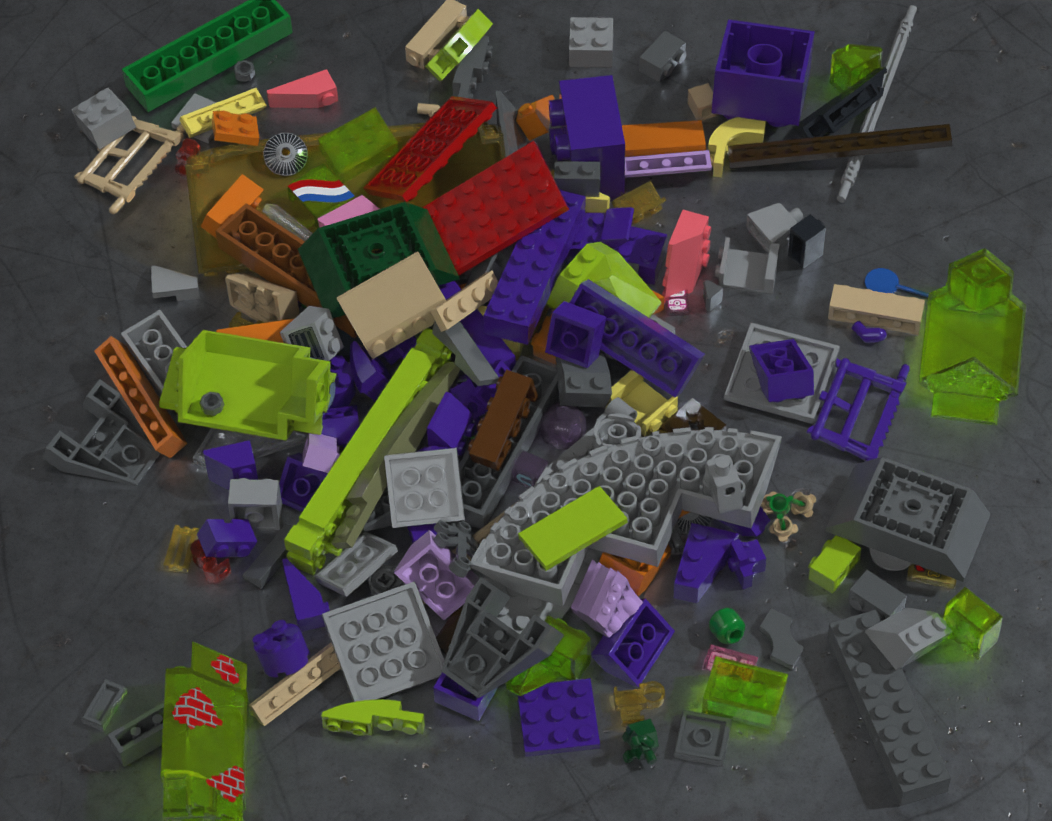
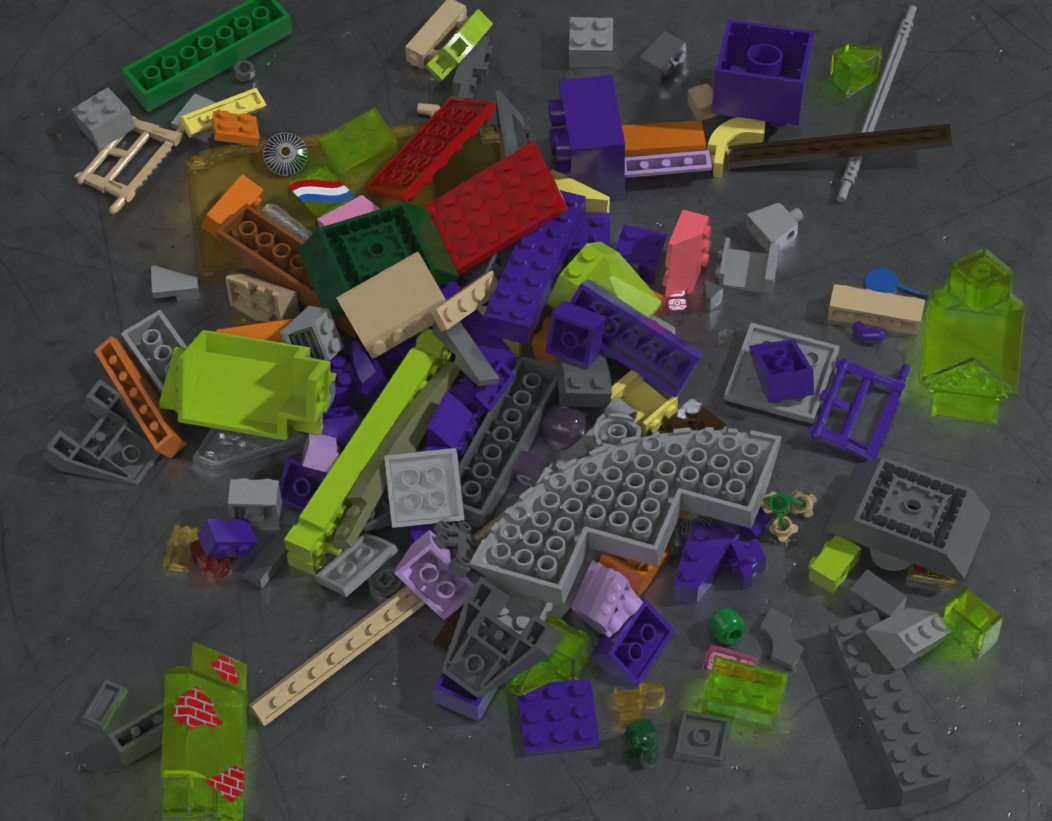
clear red leg [175,138,205,180] -> none
dark grey tile [200,392,224,416] -> none
dark purple slope [203,440,258,490] -> none
dark purple brick [252,620,310,677] -> none
coral slope [266,69,338,108] -> none
dark purple slope [282,558,330,632] -> none
light grey plate [321,581,444,702] -> none
lime slope [321,700,425,736] -> none
reddish brown wedge [468,369,538,471] -> none
orange slope [516,95,554,141] -> none
lime tile [518,486,628,571] -> none
dark grey brick [554,161,600,197] -> none
dark purple slope [601,207,634,249] -> none
clear yellow bracket [611,181,667,225] -> none
light grey torso [705,455,743,515] -> none
black brick [788,214,826,269] -> none
black wedge [792,67,887,138] -> none

